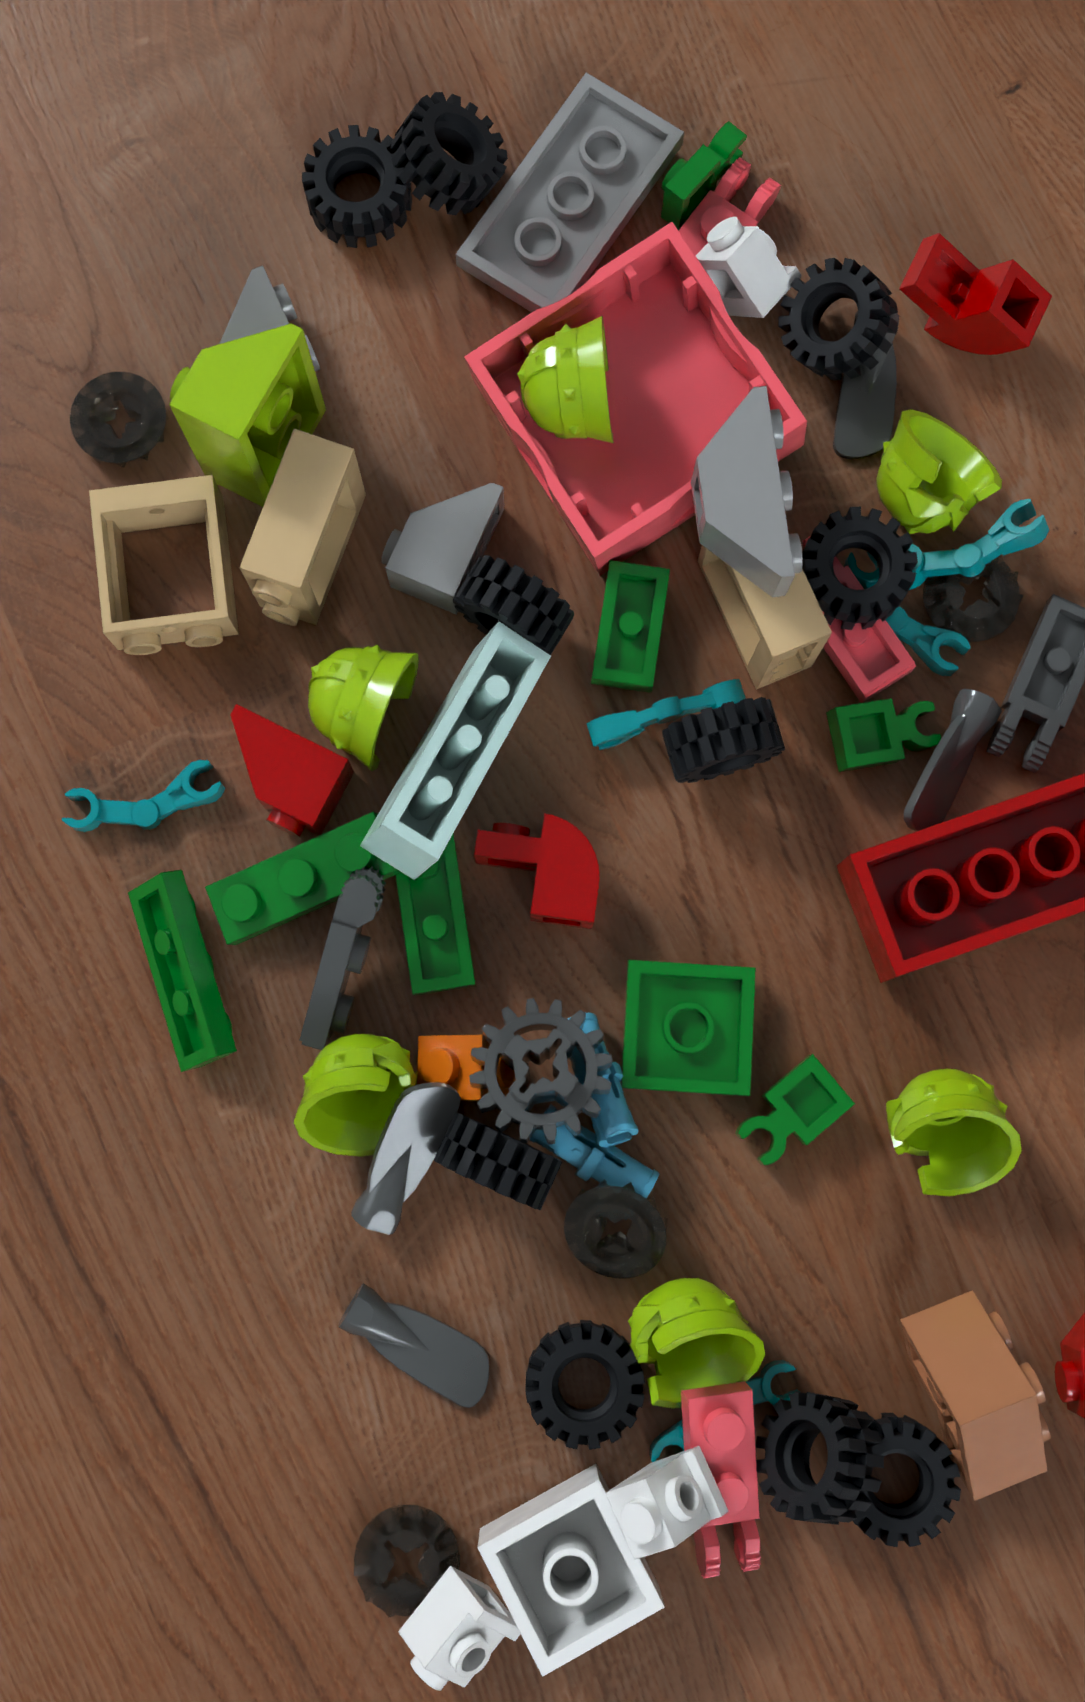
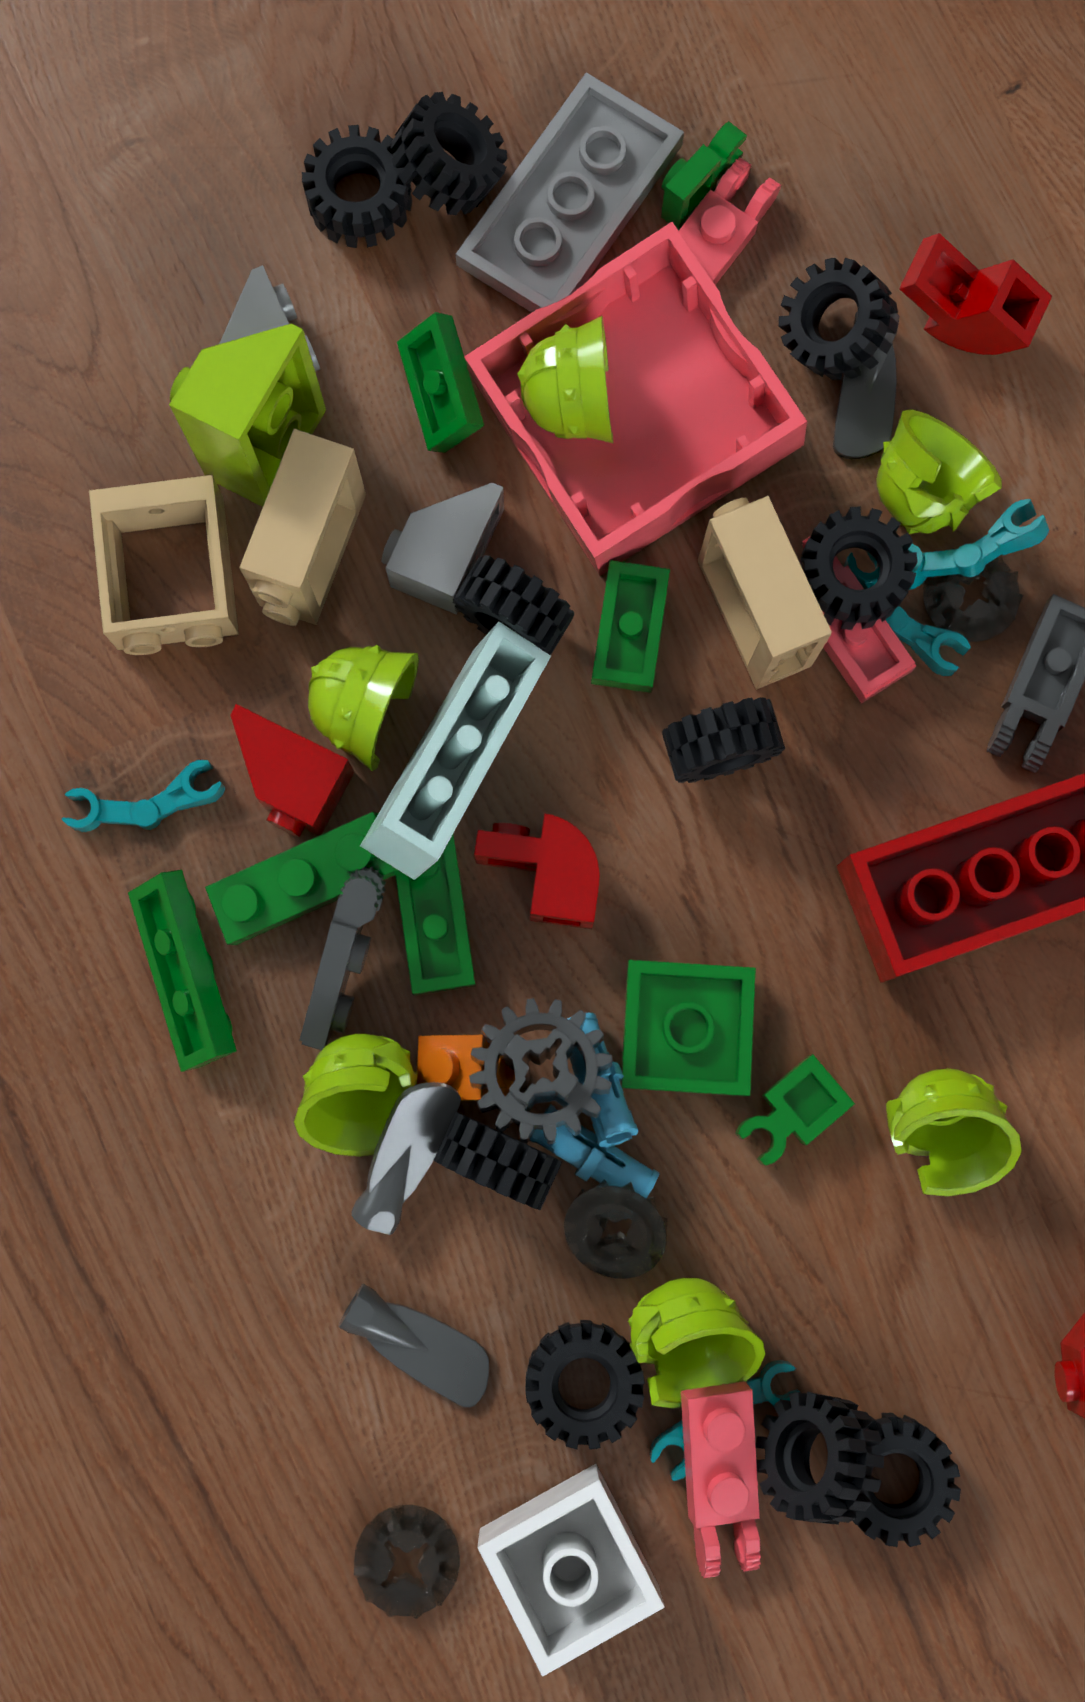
clear smoke gear [70,372,169,468] -> none
white brick [398,1566,521,1691] -> none
teal piece [586,679,746,750] -> none
white brick [606,1446,728,1560] -> none
light grey slope [691,386,802,597] -> none
white brick [696,217,802,318] -> none
green plate [826,698,942,772] -> none
nougat brick [900,1290,1051,1501] -> none
dark grey piece [904,689,1002,831] -> none
none -> green plate [397,312,485,453]

